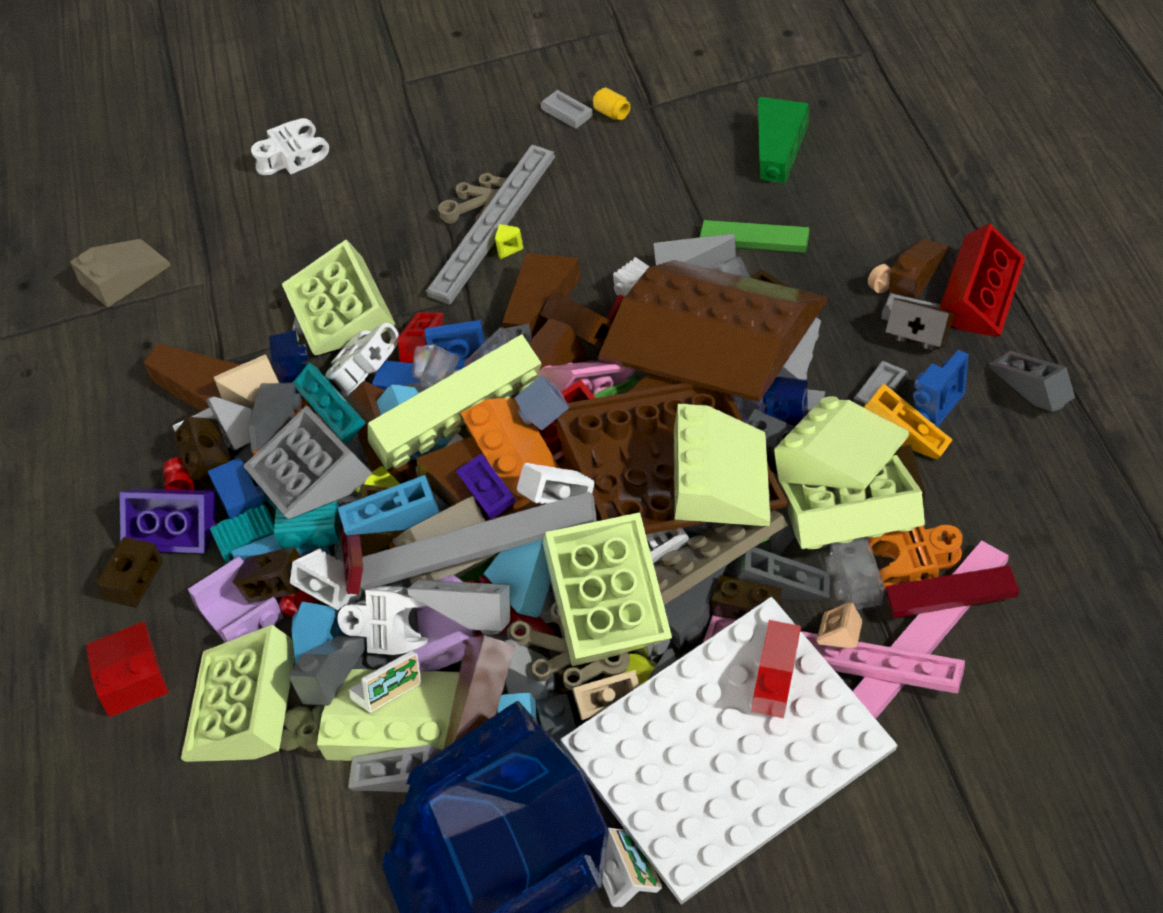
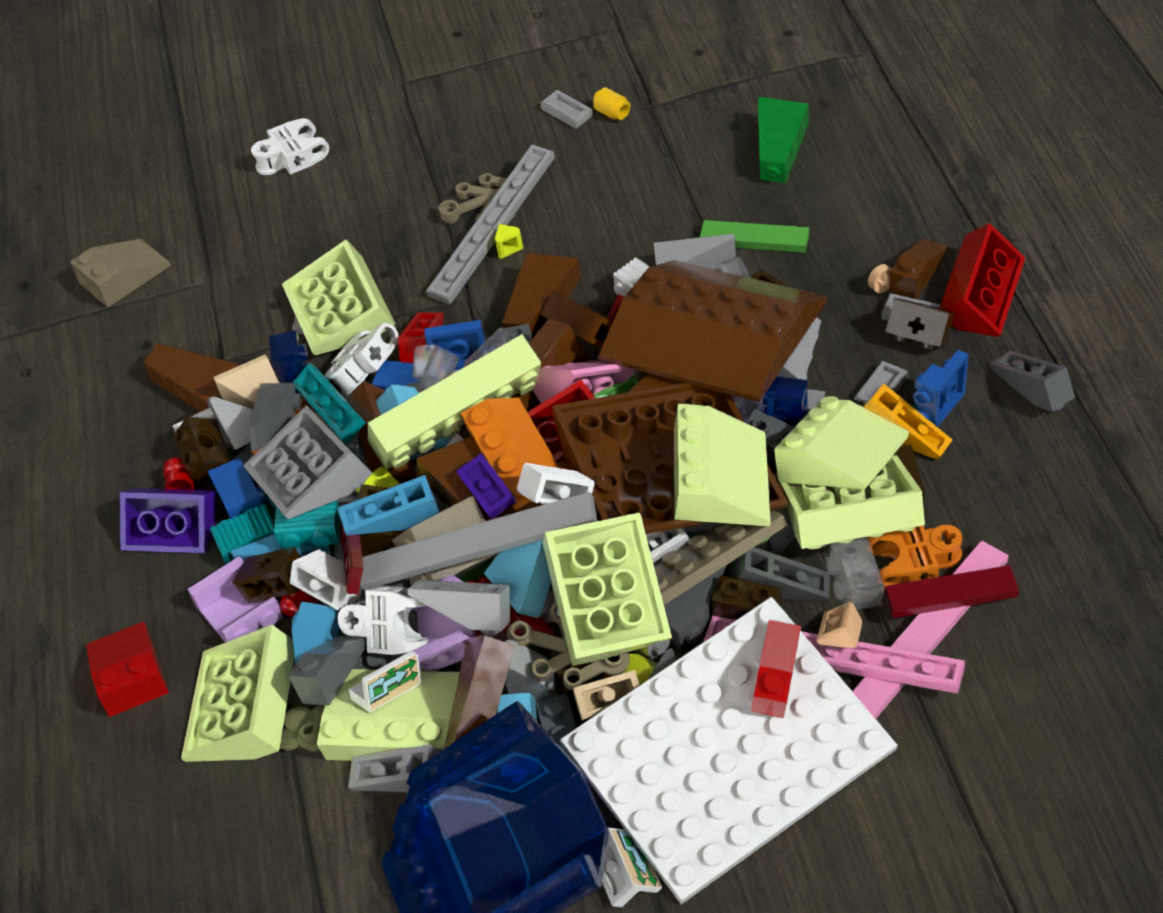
dark brown brick [96,537,163,608] -> none
sand blue brick [514,375,569,430] -> none

